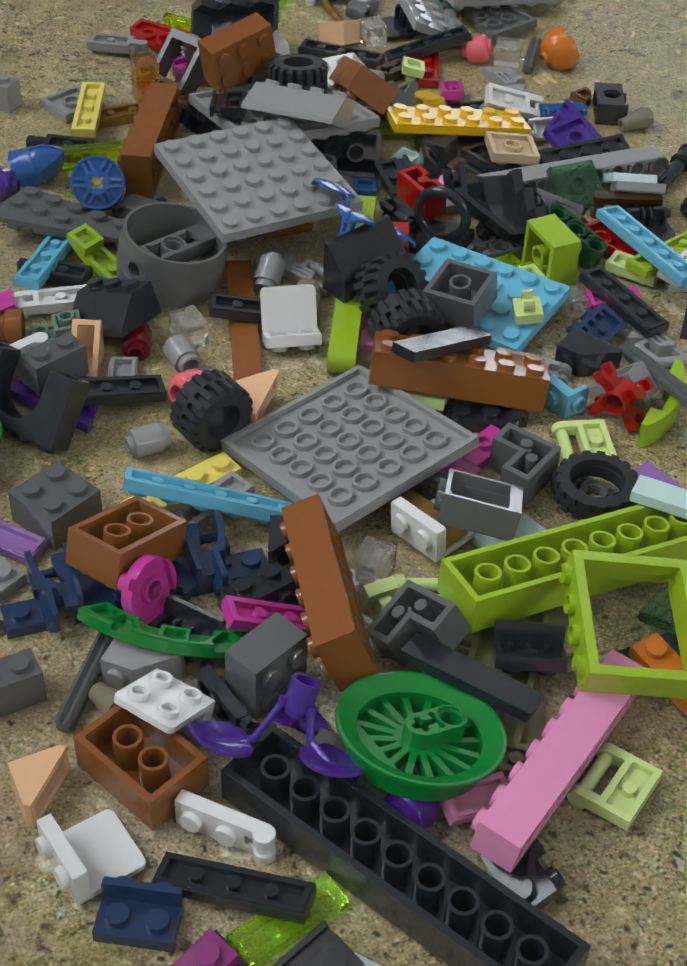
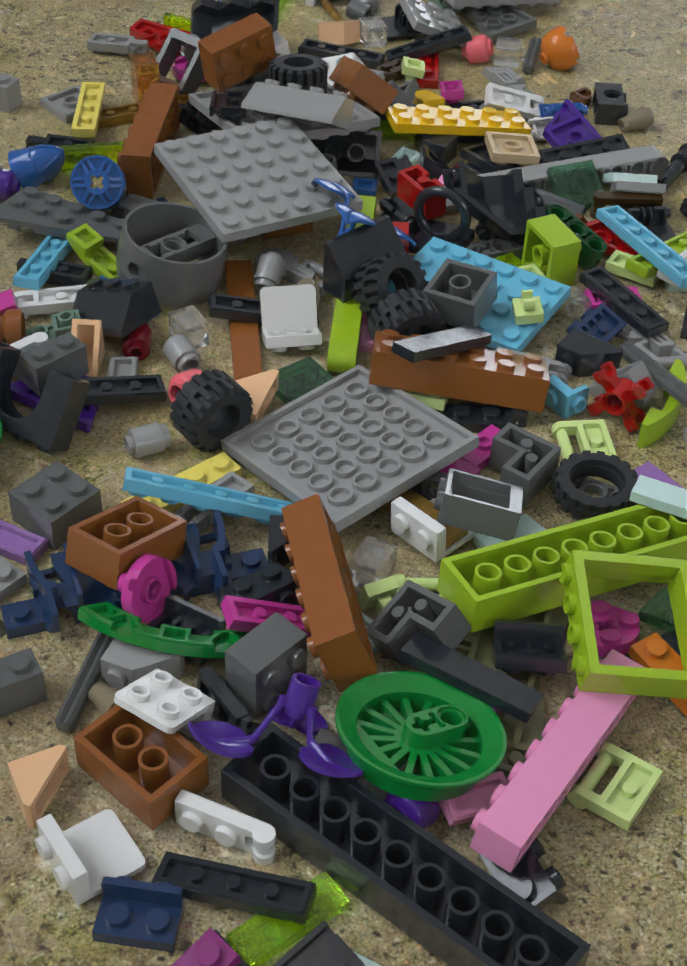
none -> clear green tile [275,356,334,405]
none -> dark pink plate [591,600,640,657]

